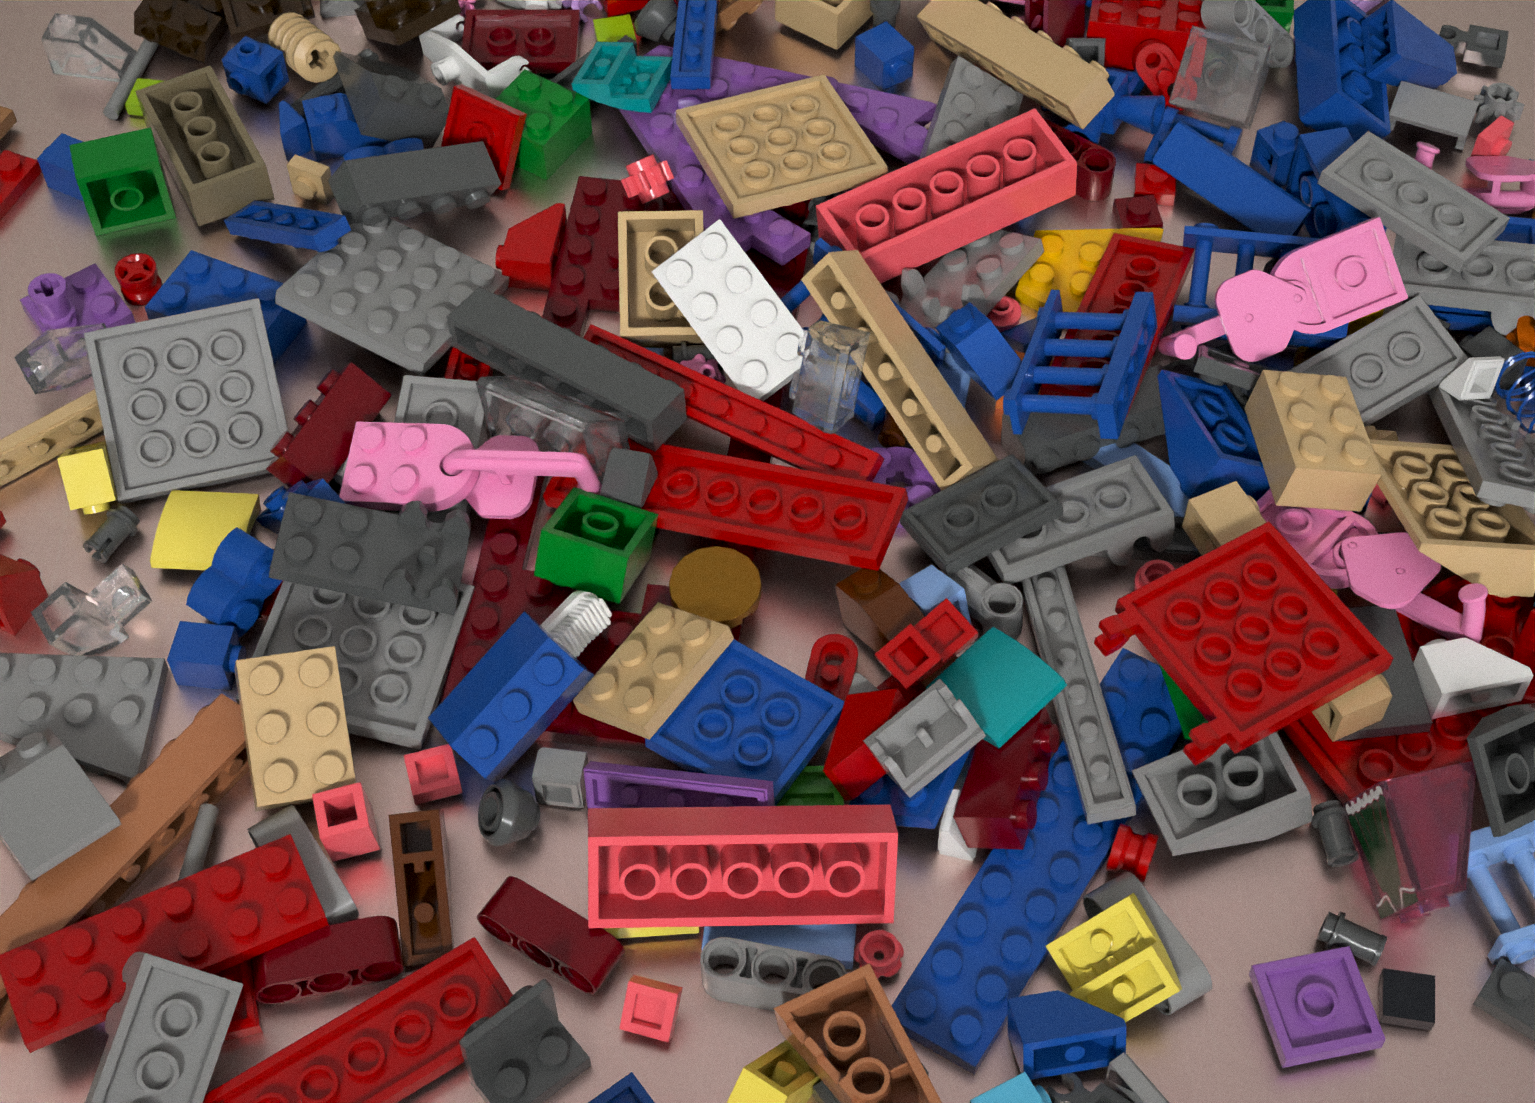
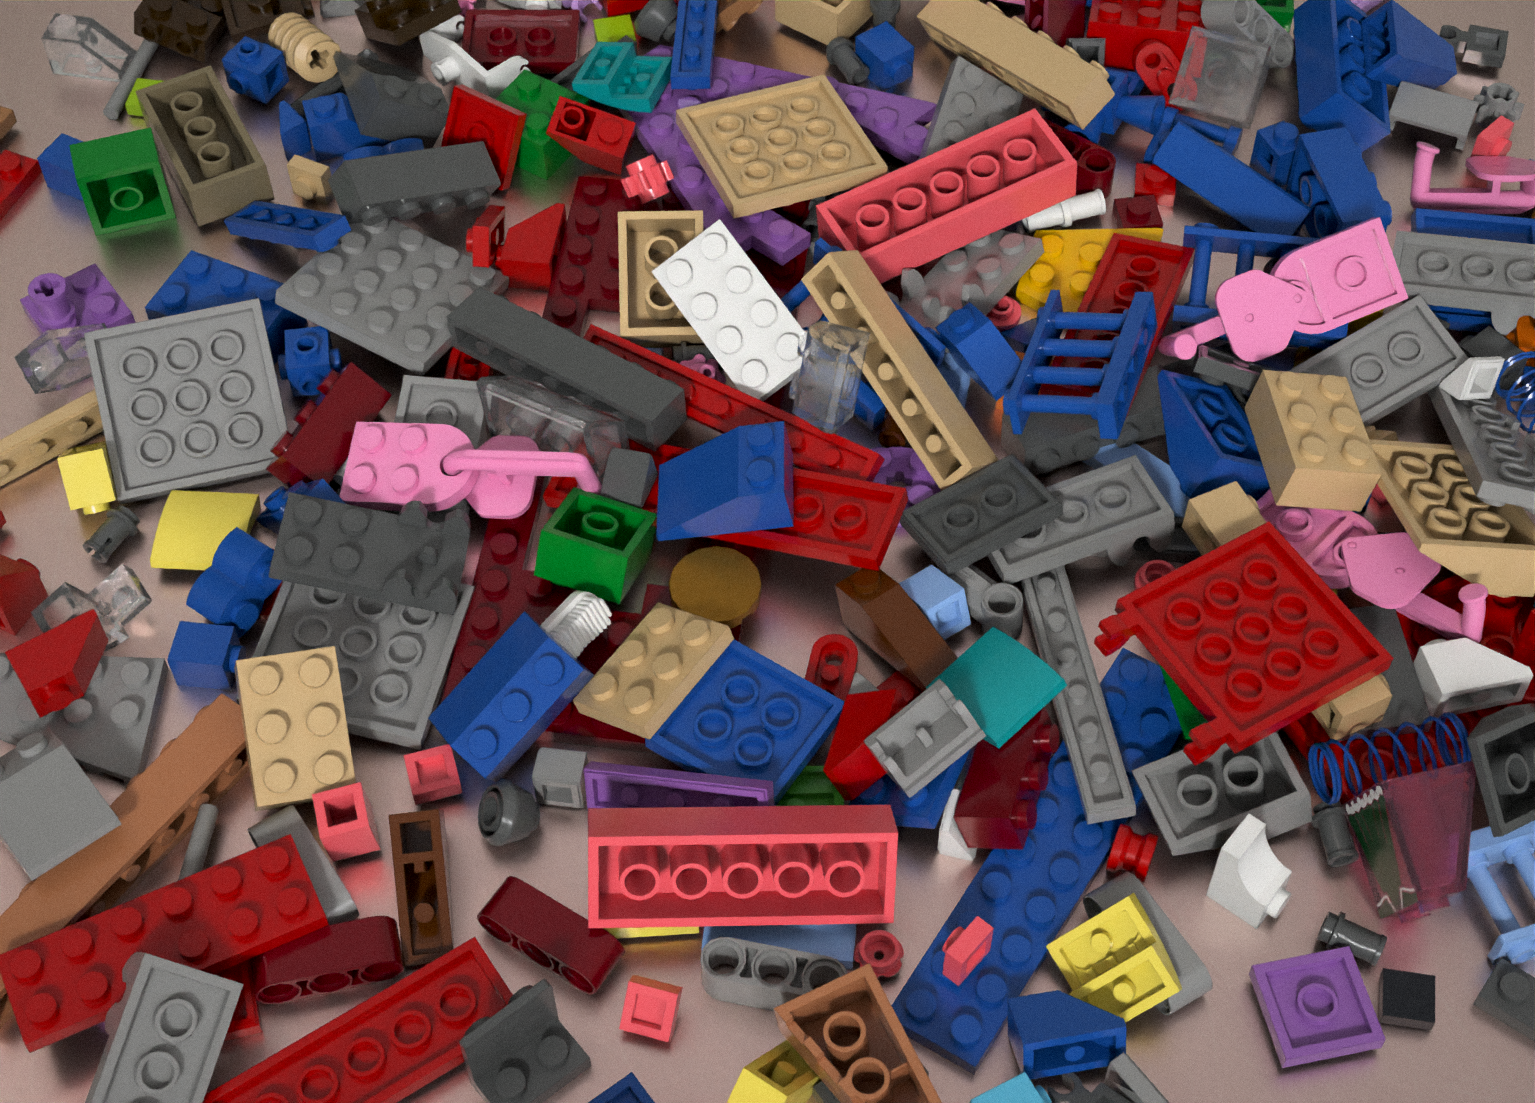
red wheel [115,253,163,306] -> none
red slope [875,598,978,692] -> none
light grey plate [1317,131,1510,273] -> none
none -> red slope [5,608,108,718]
none -> blue brick [278,326,343,397]
none -> red plate [466,205,505,268]
none -> red slope [546,96,636,175]
none -> blue slope [656,421,794,541]
none -> dark grey pin [826,37,870,86]
none -> coral plate [942,916,994,986]
none -> white pin [1021,189,1106,234]
none -> white arch [1206,813,1292,929]
none -> blue piece [1308,712,1472,805]

